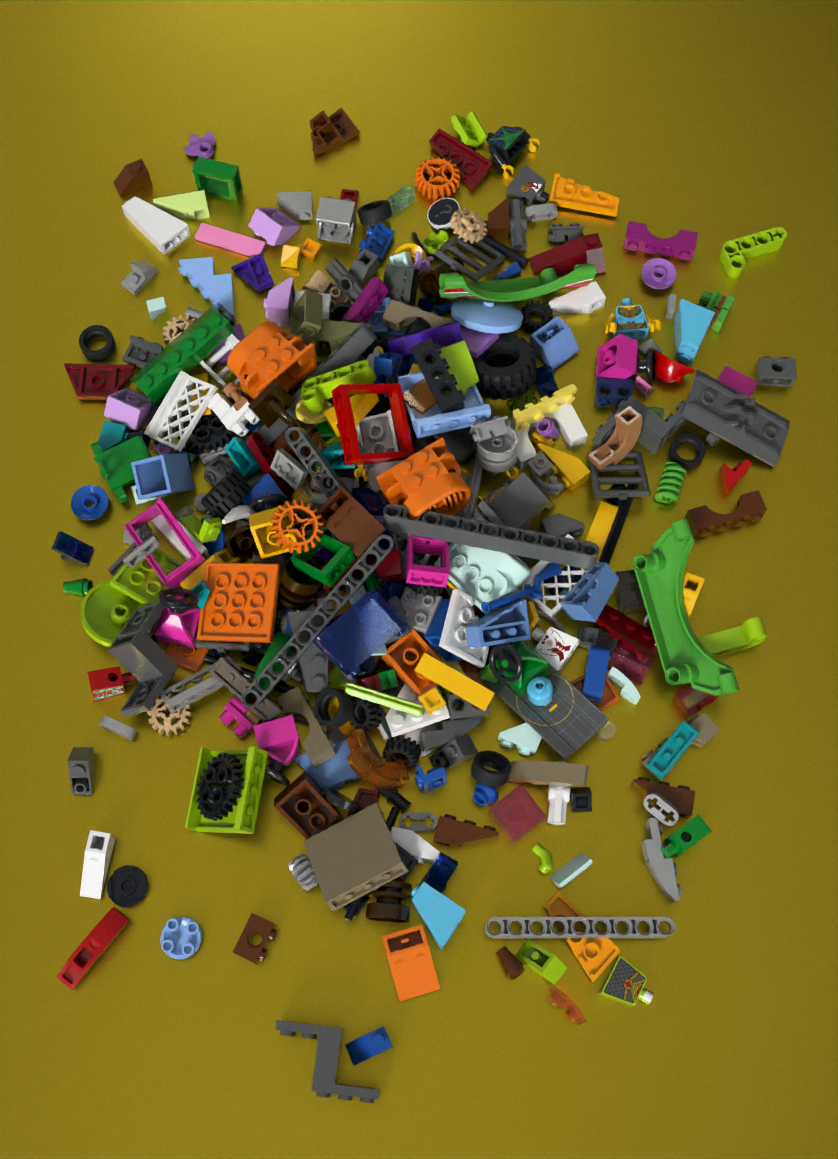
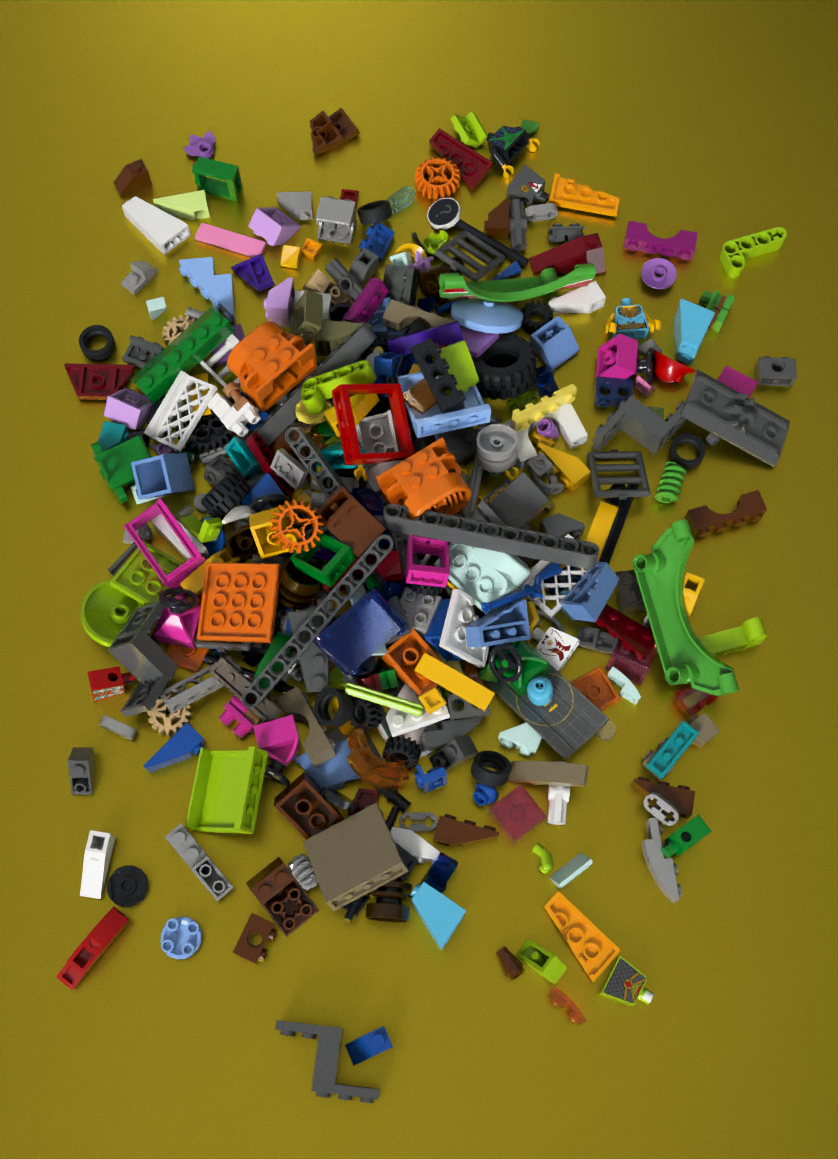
clear blue slope [52,531,94,565] -> none
green cone [63,578,94,597] -> none
blue dish [71,485,109,520] -> none
light grey slope [123,534,162,568] -> none
teal slope [190,580,210,609] -> none
black gear [196,753,245,821] -> none
dark brown tile [248,379,302,433] -> none
orange slope [382,924,440,1002] -> none
tan gear [450,208,487,244] -> none
light grey hinge [469,415,510,443] -> none
light grey beam [484,917,675,939] -> none
black slope [570,787,592,812] -> none
blue beam [581,645,610,703] -> none
medium nougat arch [588,406,642,470] -> none
light grey tile [665,294,677,319] -> none
red slope [719,459,752,496] -> none
none -> blue slope [143,723,207,773]
none -> light grey slope [165,824,234,901]
none -> reddish brown slope [246,857,319,937]
none -> bright green tile [521,120,539,134]

